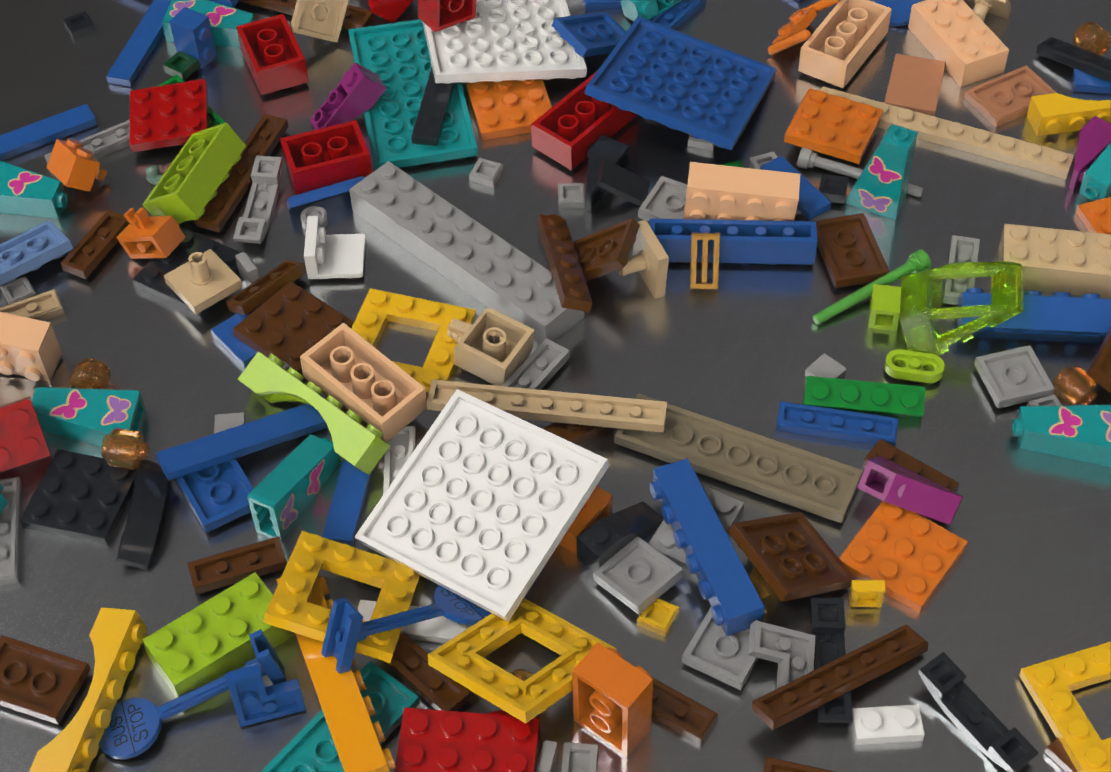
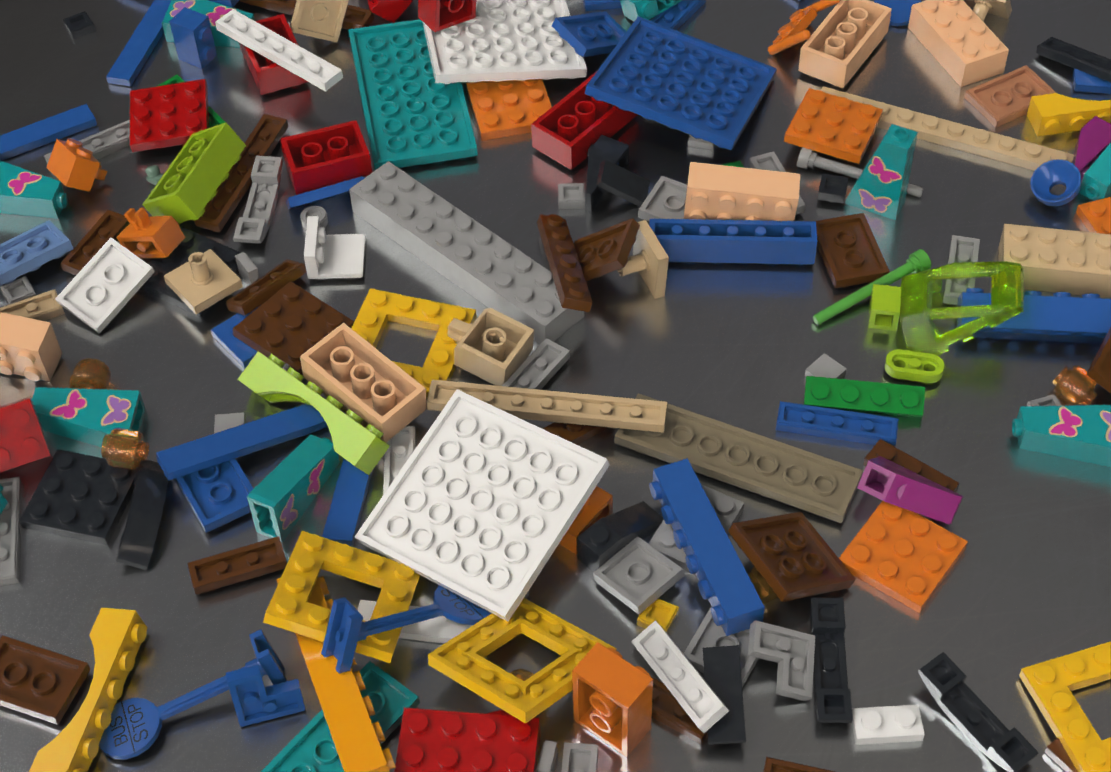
lime brick [142,572,294,698] -> none
dark green plate [163,51,200,80] -> none
magenta slope [310,63,386,130] -> none
reddish brown plate [383,632,471,711] -> none
black tile [411,68,455,146] -> none
light grey tile [469,158,504,188] -> none
pearl gold tile [690,232,720,289] -> none
reddish brown tile [752,624,929,730] -> none
blue tile [760,155,831,220] -> none
yellow tile [849,580,886,608] -> none
nougat tile [884,54,946,116] -> none
light grey plate [974,345,1055,408] -> none
clear orange head [1072,22,1111,56] -> none
none -> white plate [55,238,155,334]
none -> white plate [215,9,343,92]
none -> white plate [631,620,729,733]
none -> black piece [703,645,746,745]
none -> blue piece [1030,159,1082,206]

